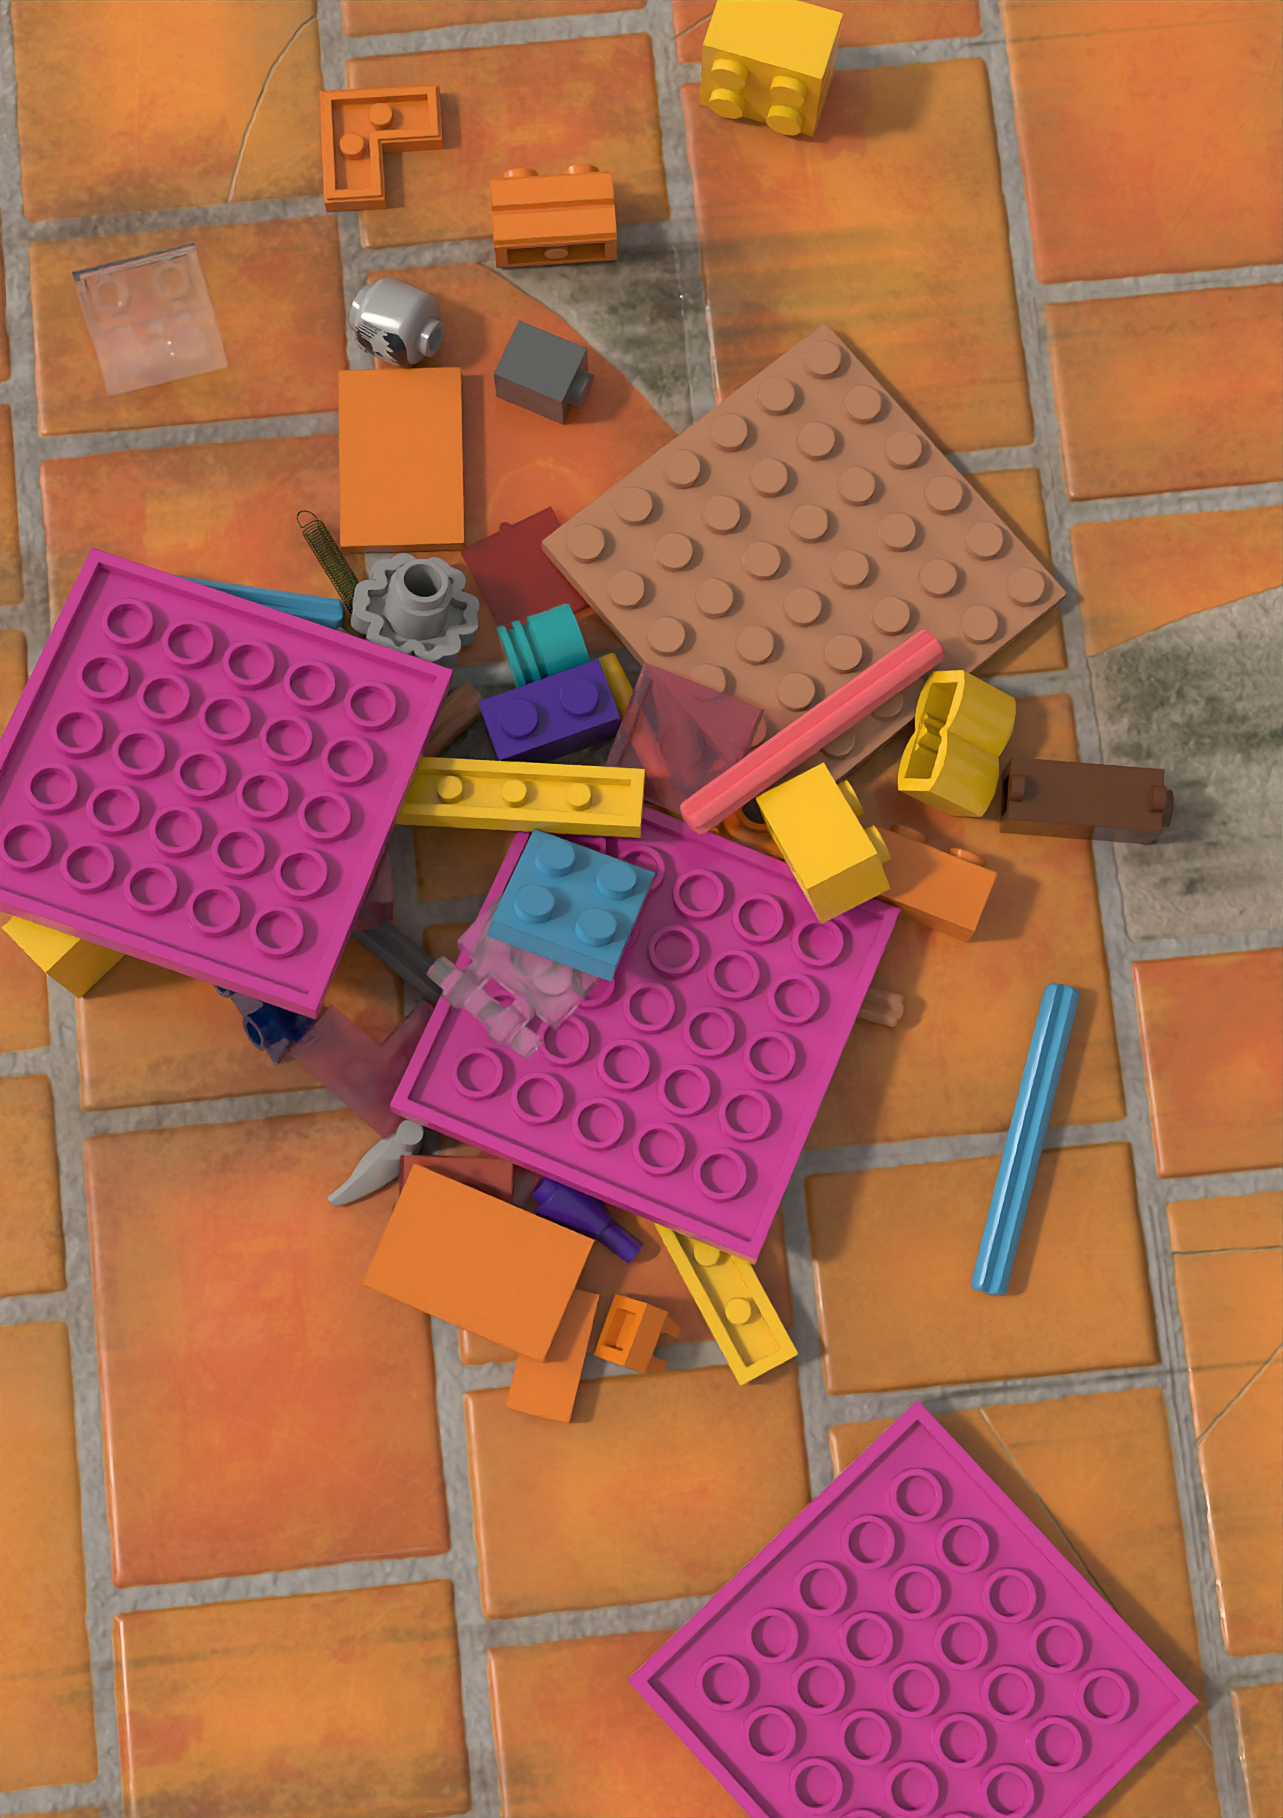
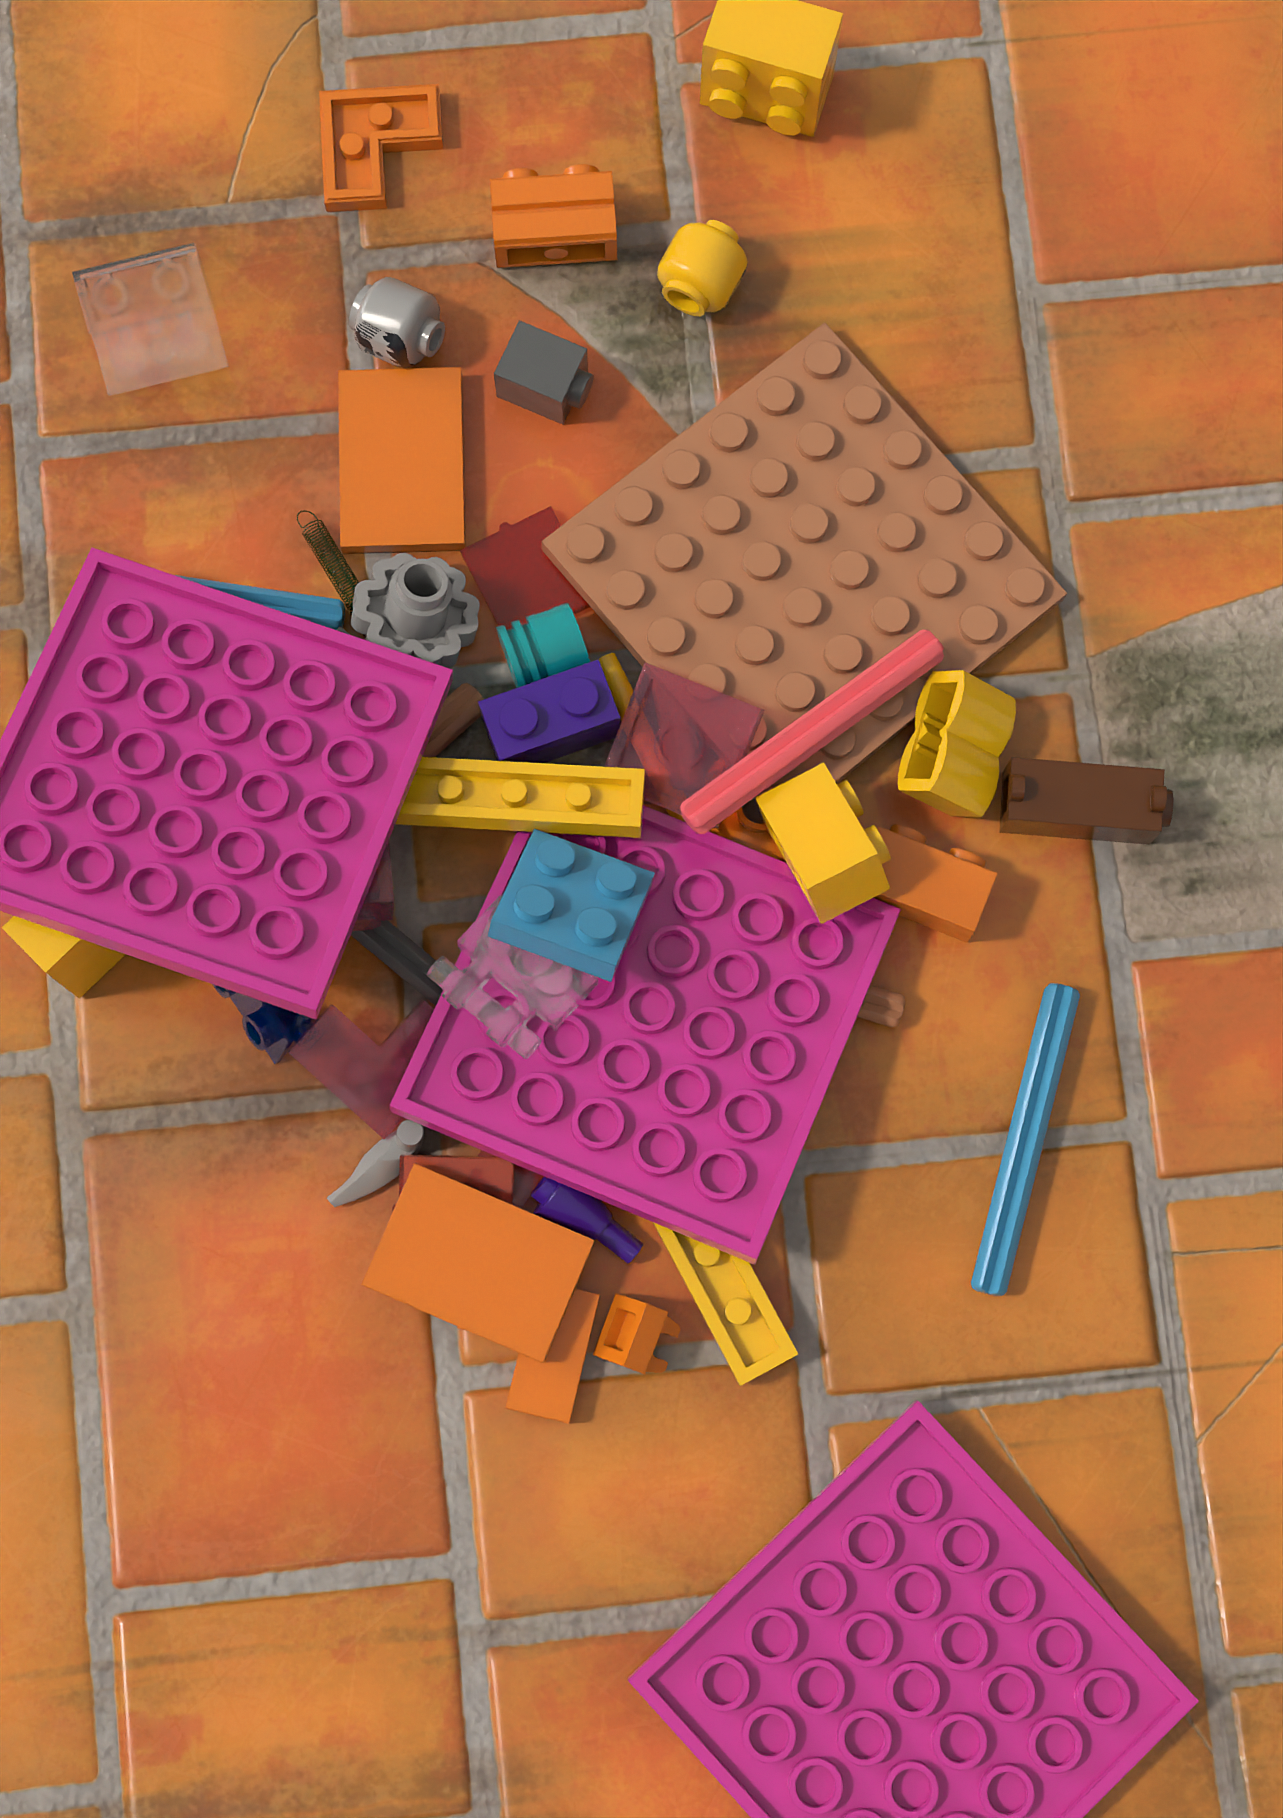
none -> yellow head [657,220,748,317]

